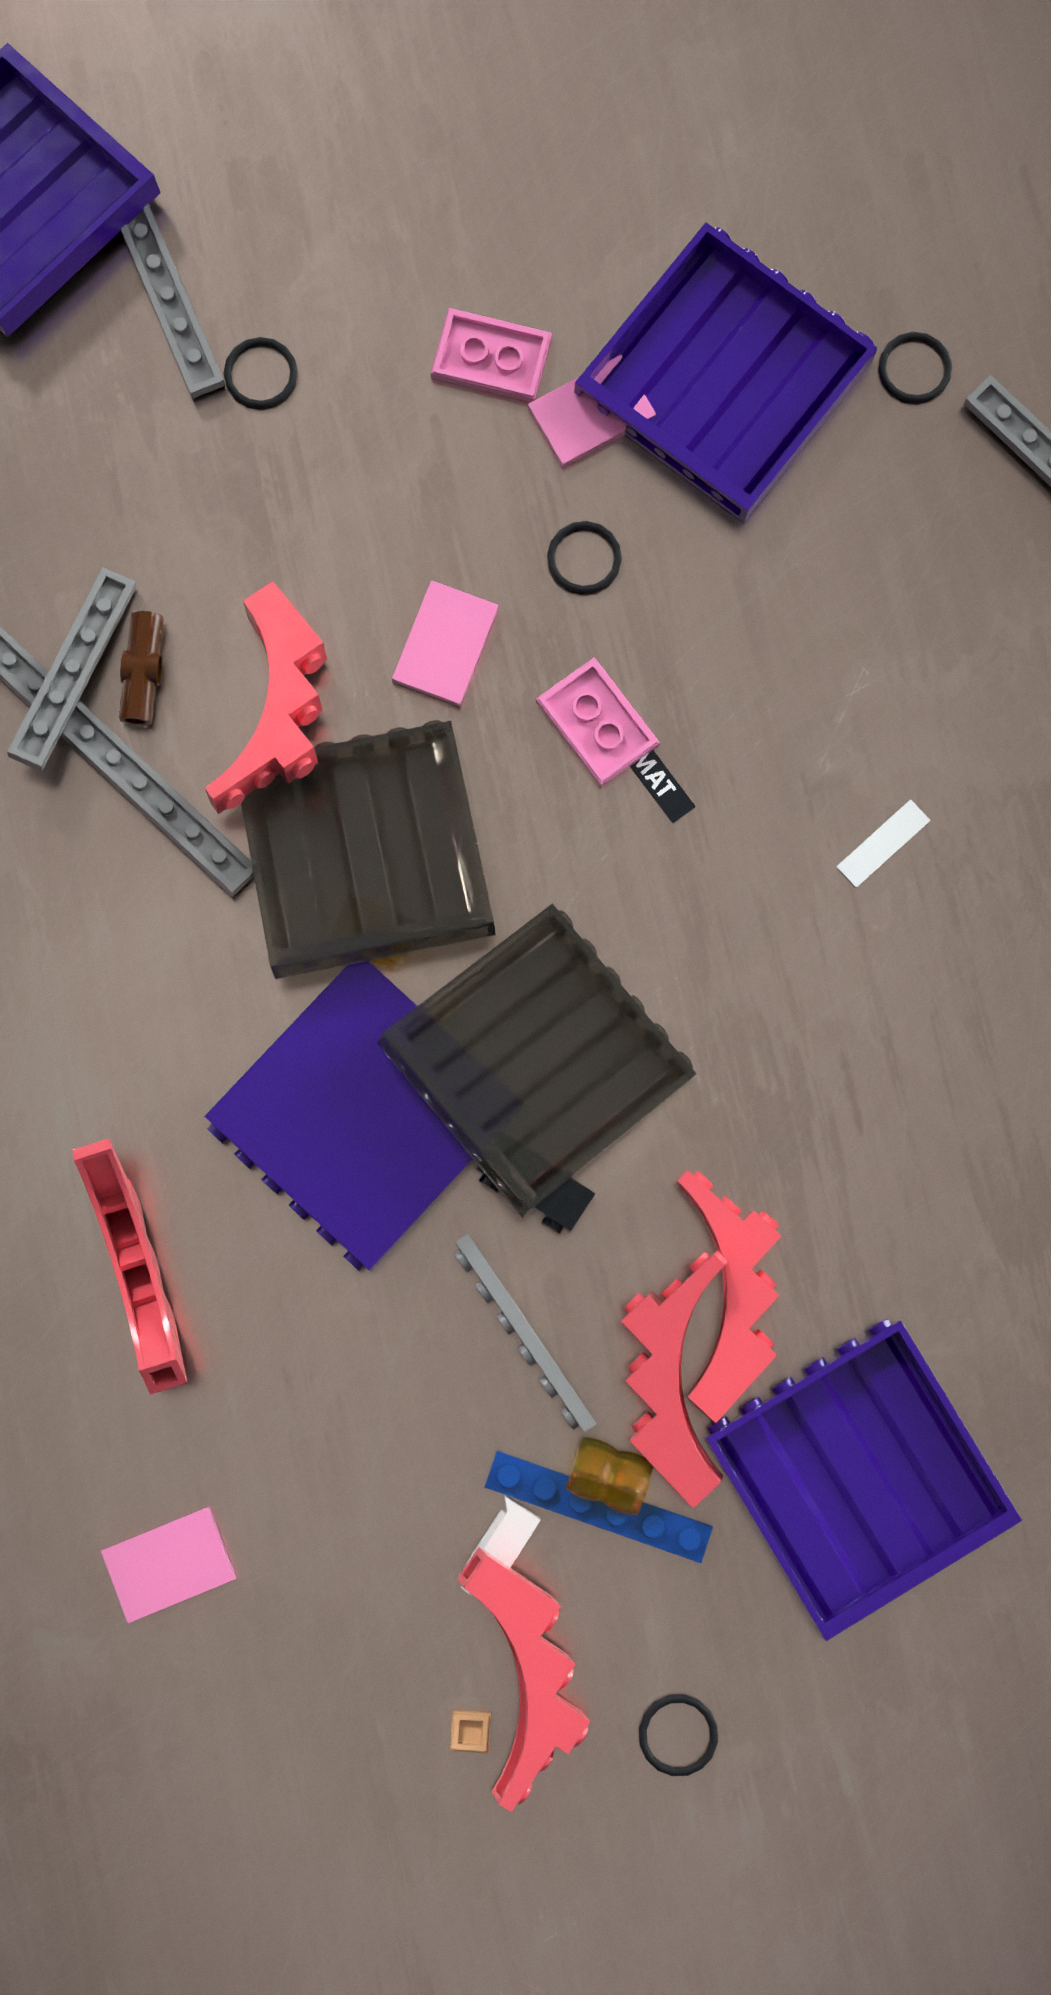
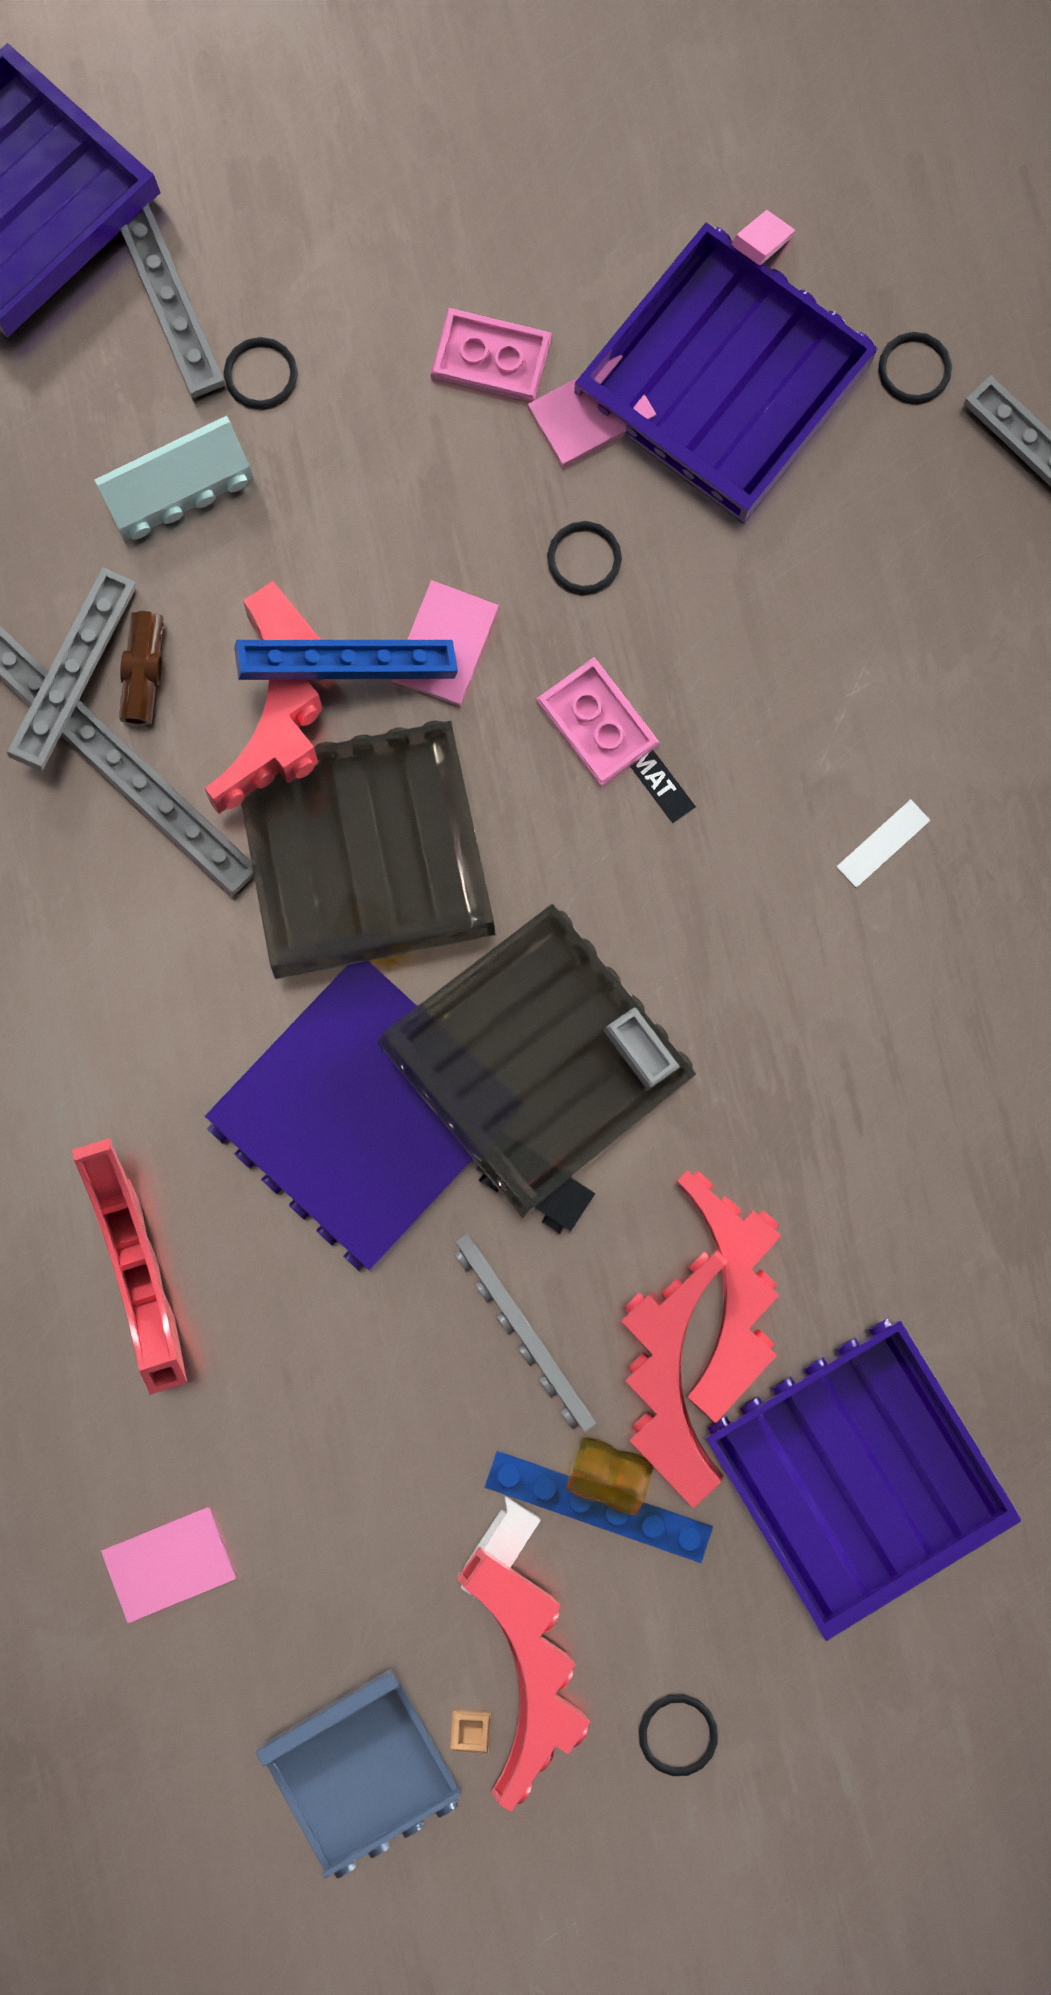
none -> light aqua slope [95,416,253,541]
none -> blue plate [234,640,458,680]
none -> sand blue panel [256,1668,461,1879]
none -> light grey tile [603,1007,680,1090]
none -> bright pink tile [731,210,795,265]

